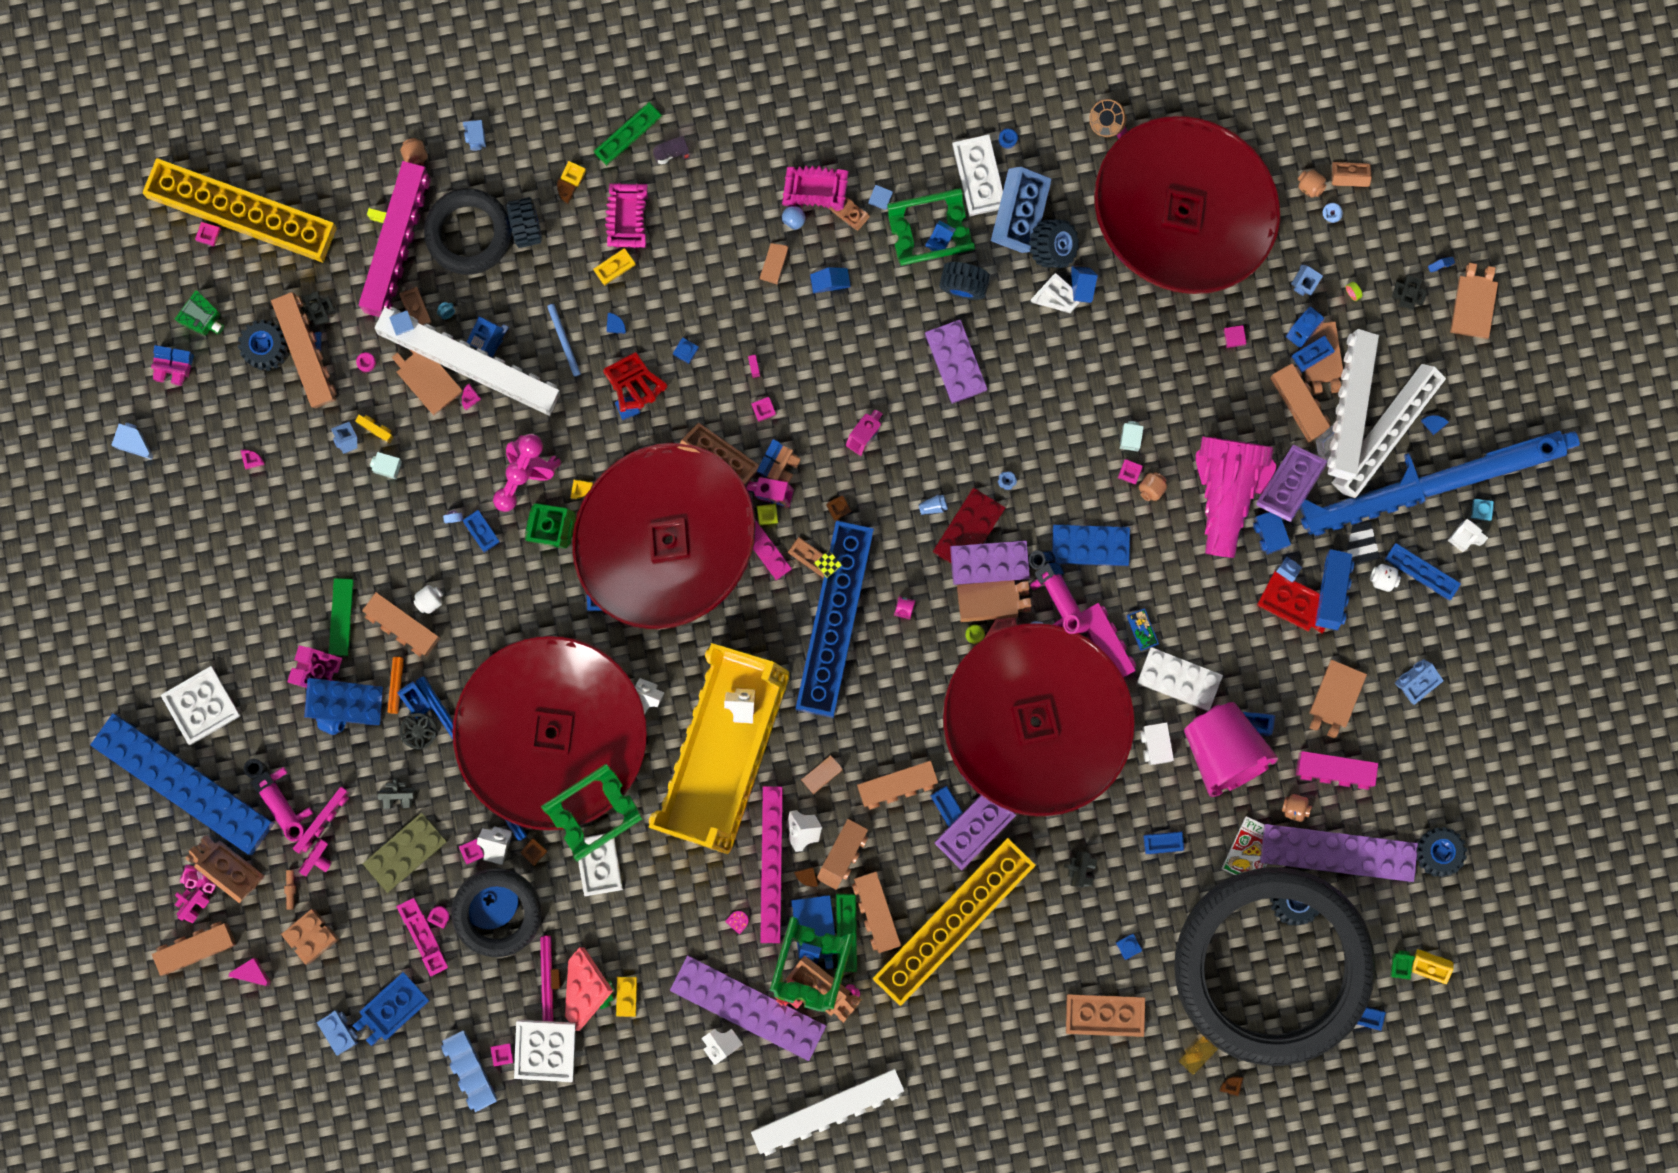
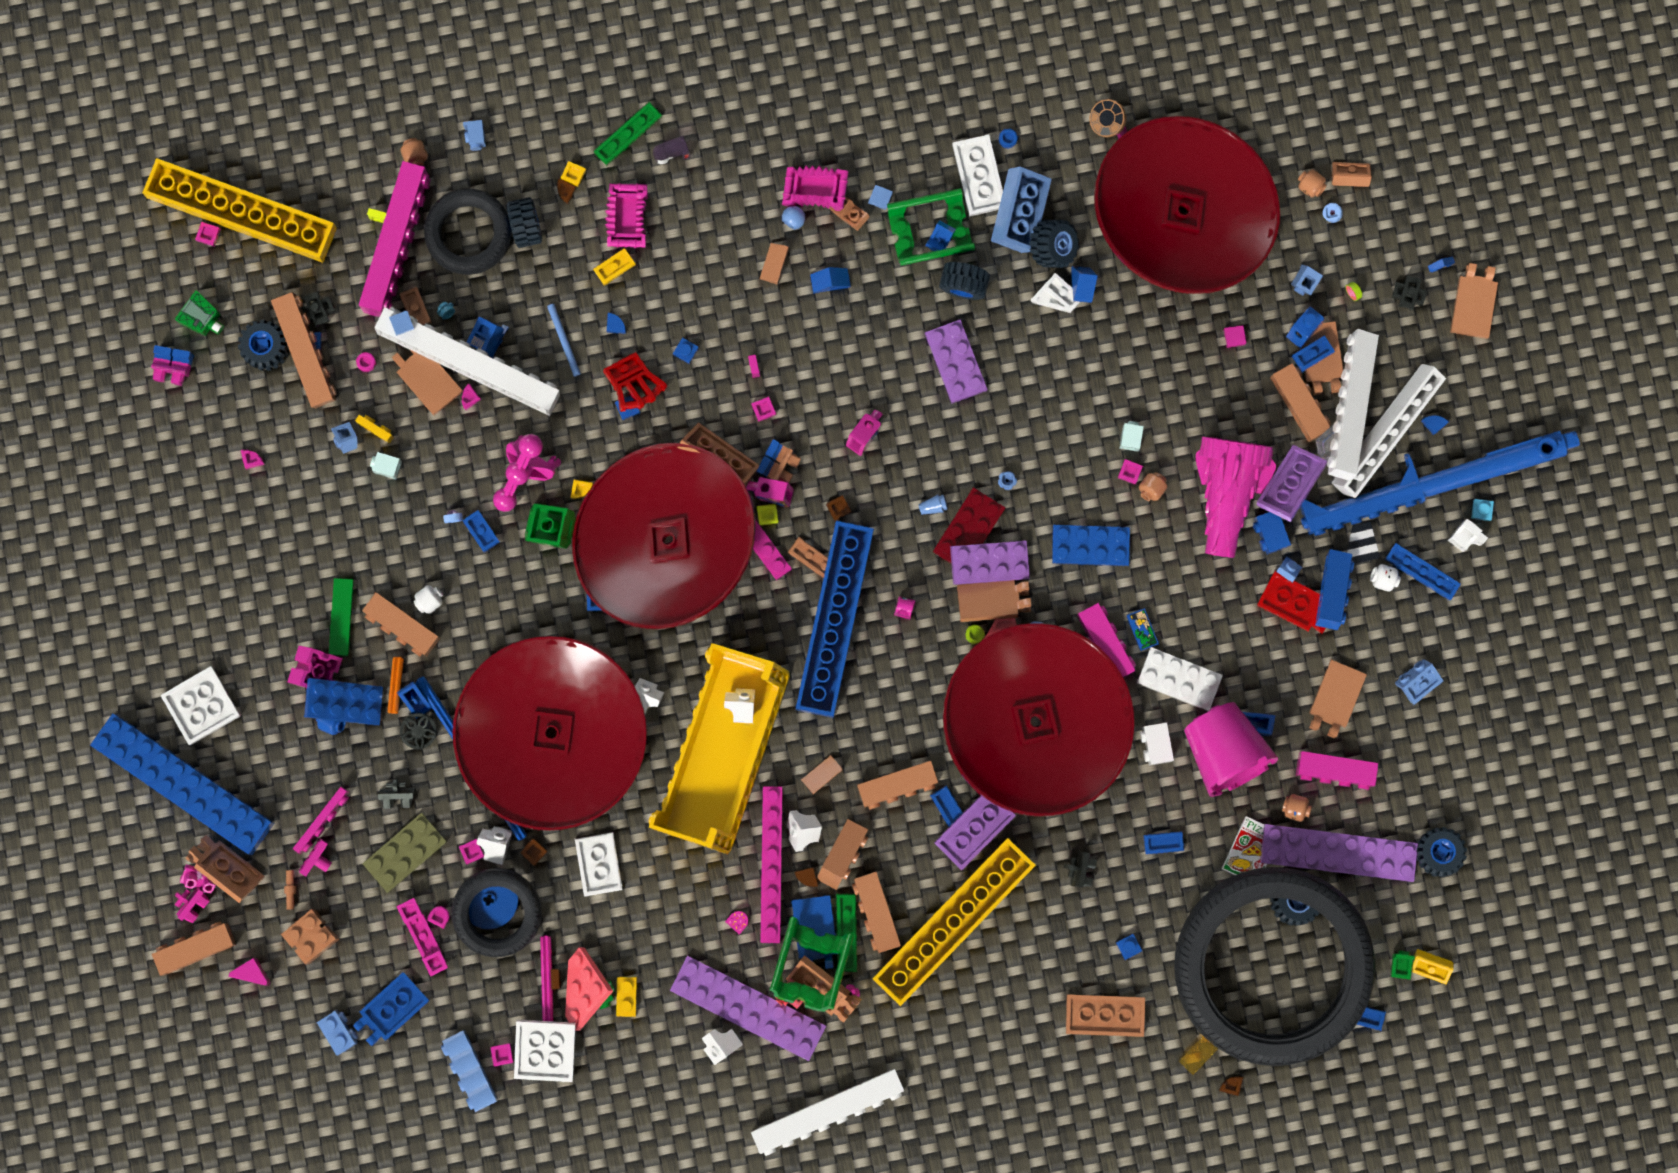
light blue slope [112,423,153,459] -> none
dark pink piece [244,759,313,842] -> none
green piece [541,763,643,862] -> none
blue plate [799,943,821,964] -> none
tile [814,551,842,578] -> none
dark pink piece [1029,550,1089,634] -> none

